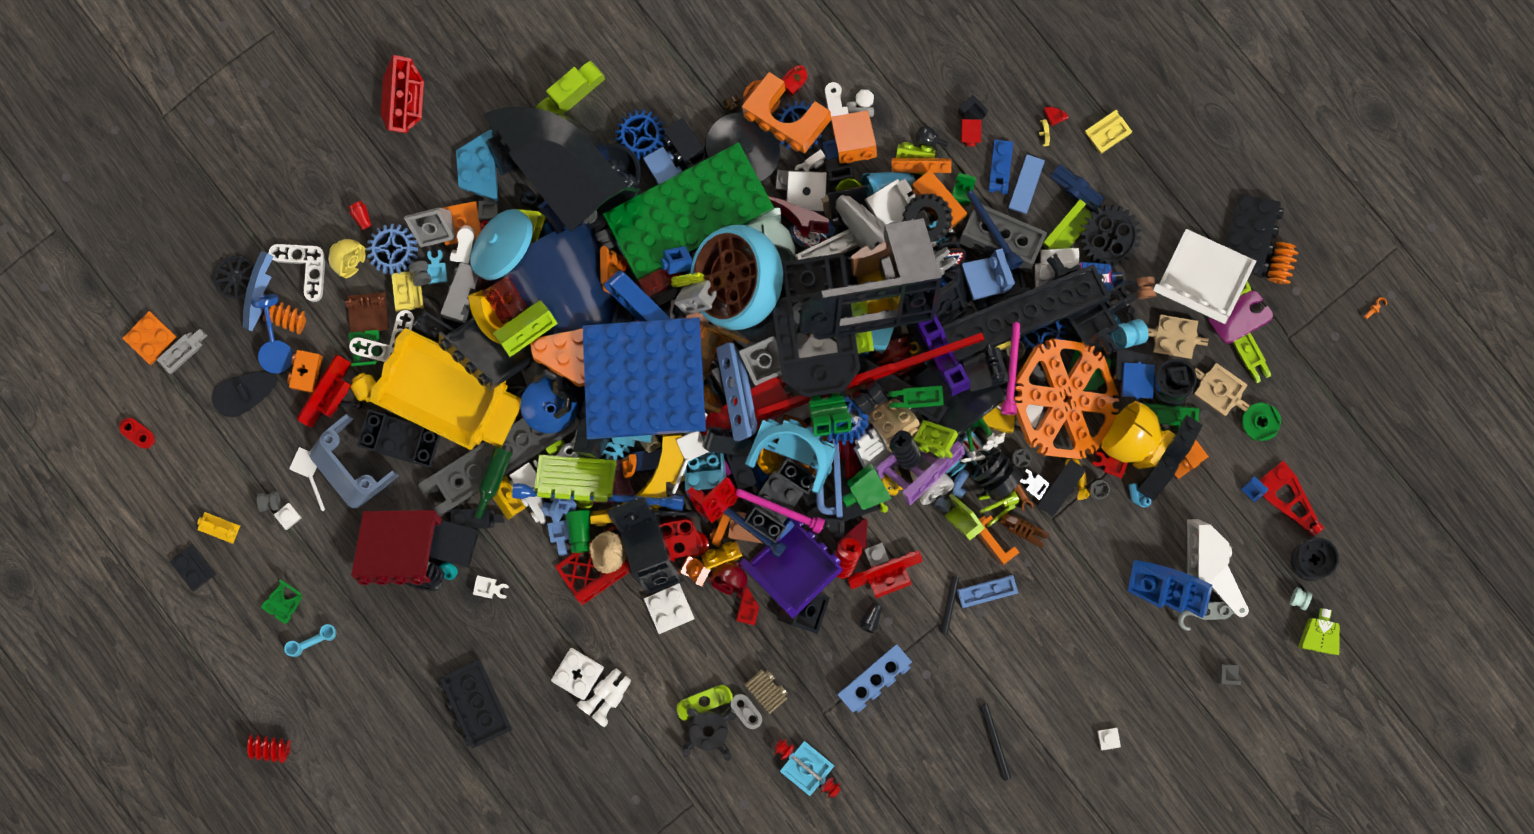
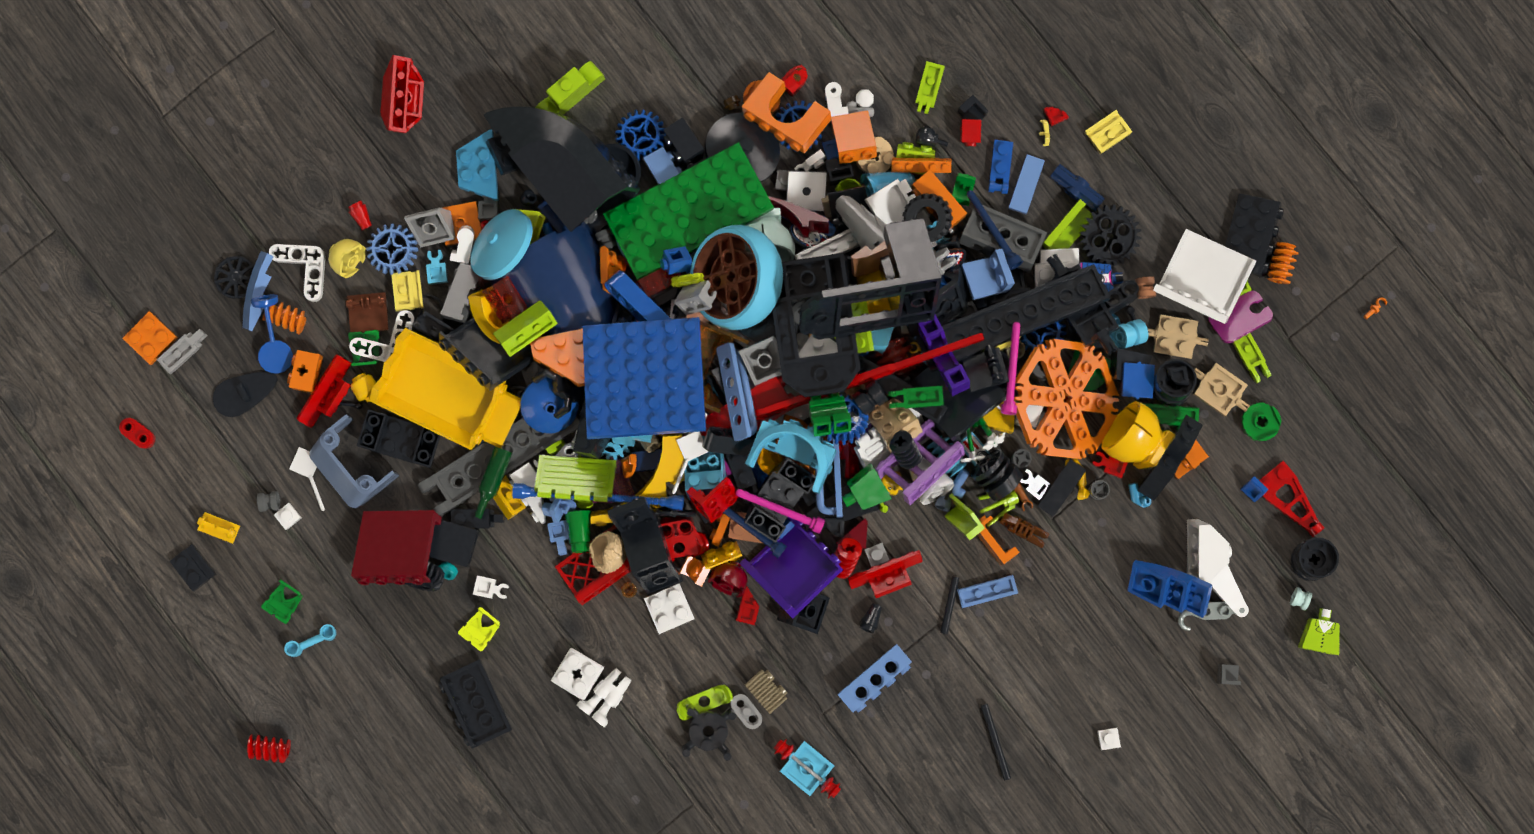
dark grey wheel [408,261,432,286] -> none
lime bracket [914,420,958,459] -> none
none -> neon yellow piece [458,607,500,652]
none -> clear orange hinge [621,582,637,598]
none -> tan plate [856,137,894,173]
none -> lime hinge [915,61,945,114]

